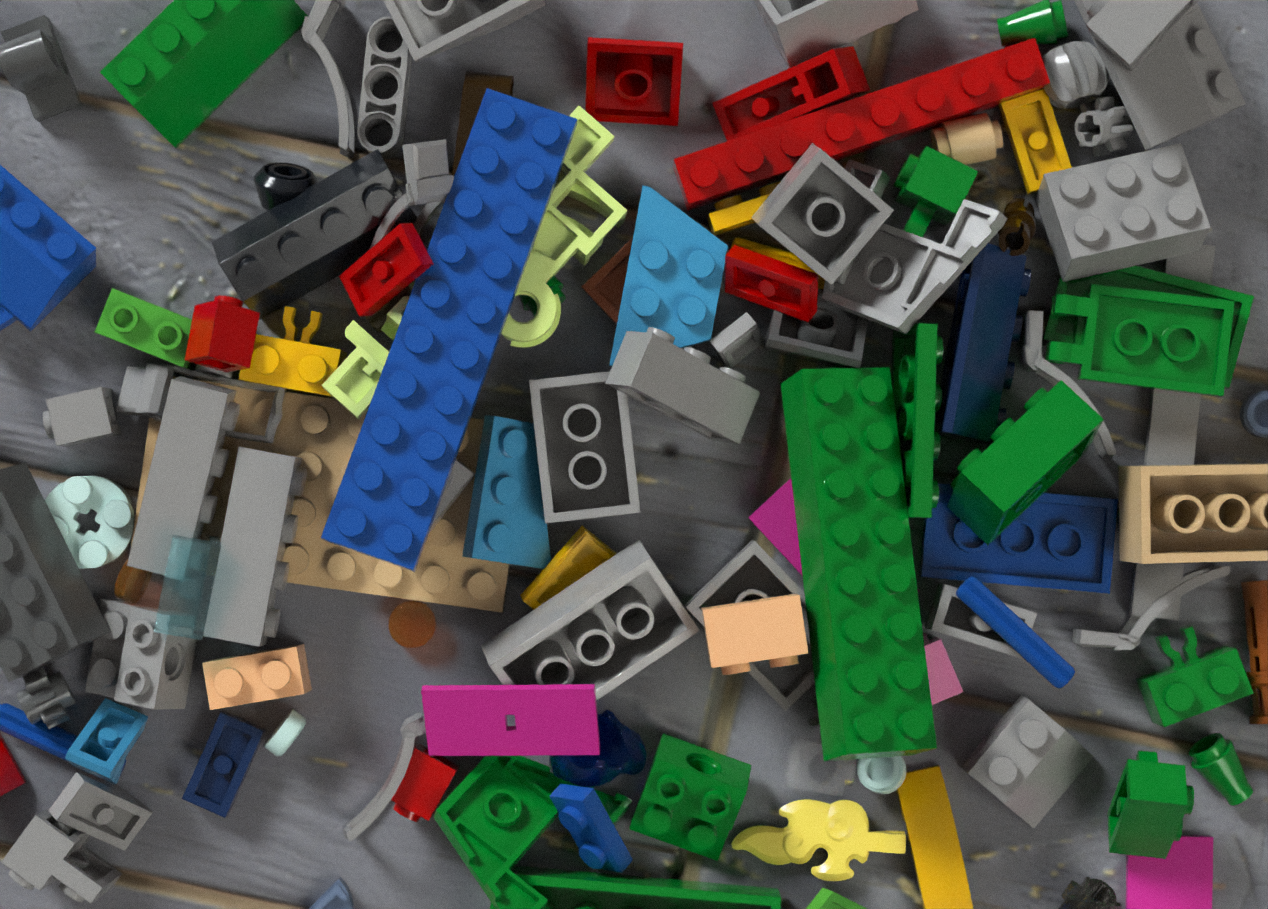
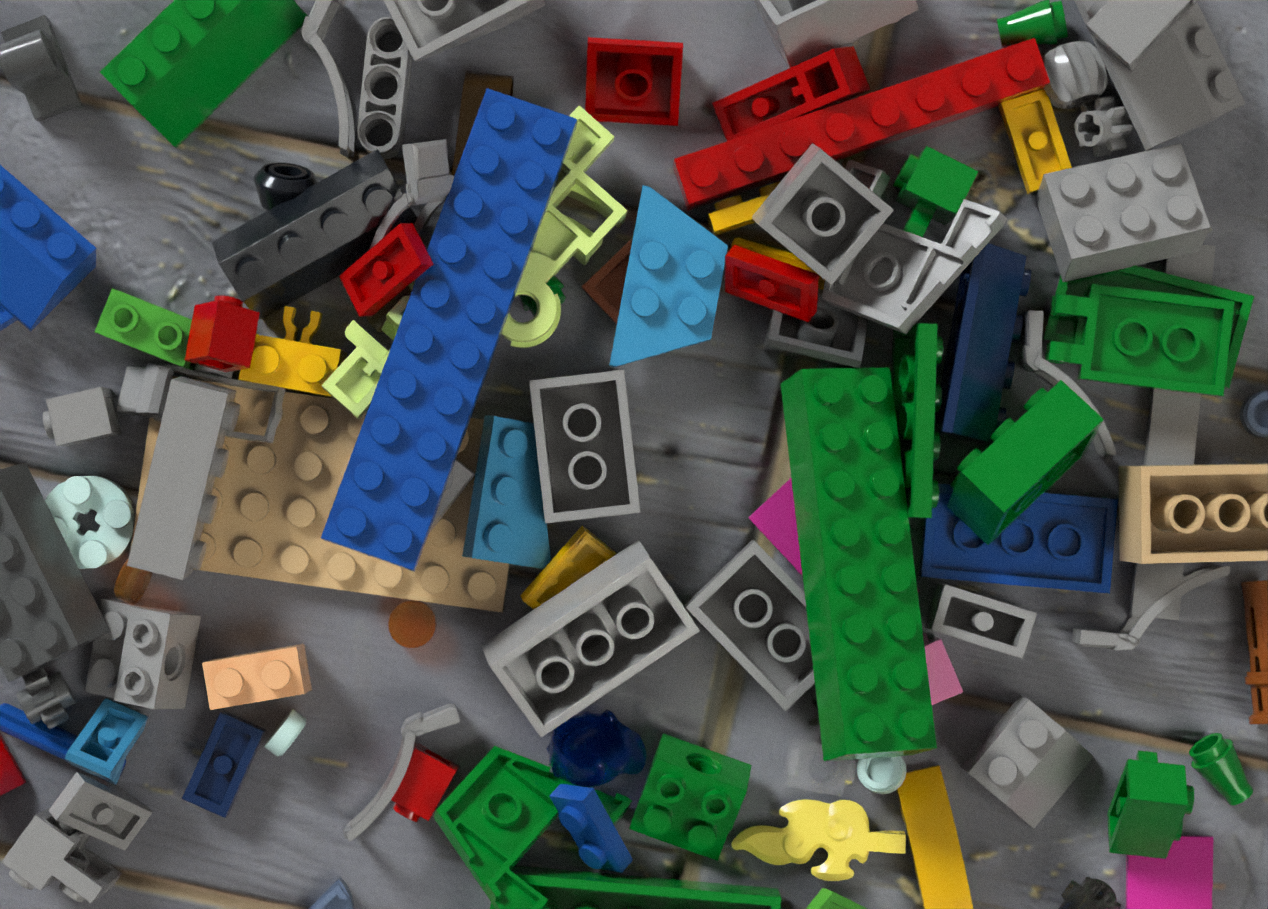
clear light blue panel [154,535,221,640] -> none
light grey brick [203,447,307,647] -> none
dark pink piece [421,684,600,756] -> none
light grey brick [605,327,760,444] -> none
light nougat brick [701,594,808,675] -> none
light grey tile [710,312,765,368] -> none
tan brick [931,113,1003,165] -> none
blue axle [956,576,1075,689] -> none
dark brown pin [998,198,1036,256] -> none
green brick [1136,625,1254,727] -> none

